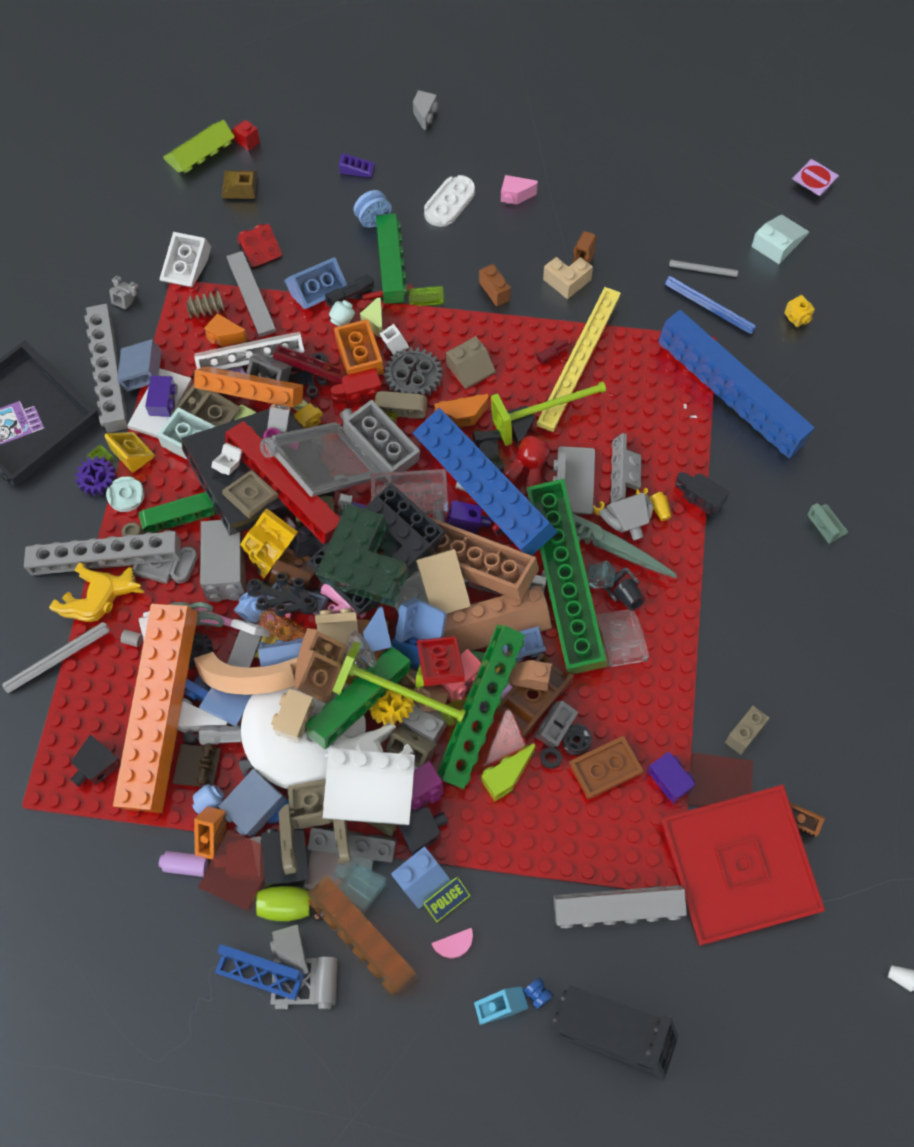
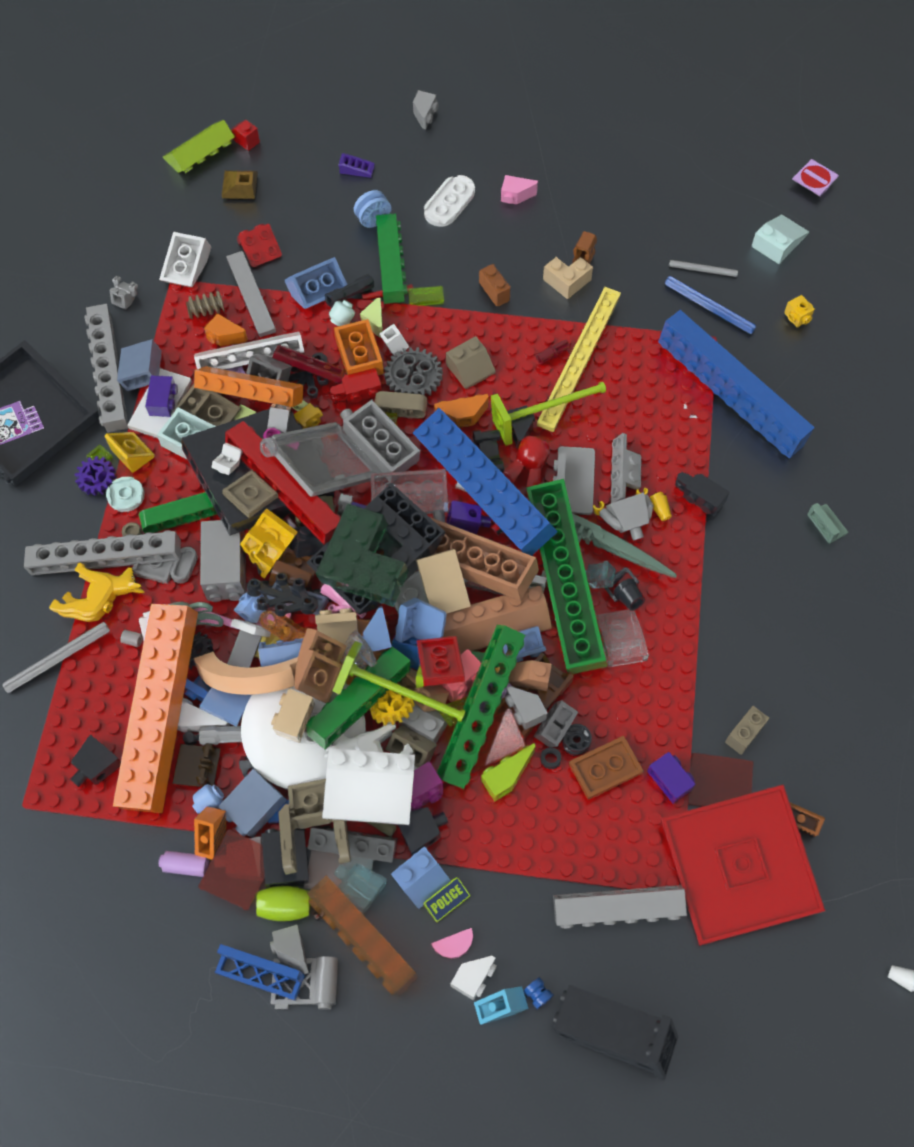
none -> white slope [451,956,497,1000]
none -> light grey slope [505,686,547,730]

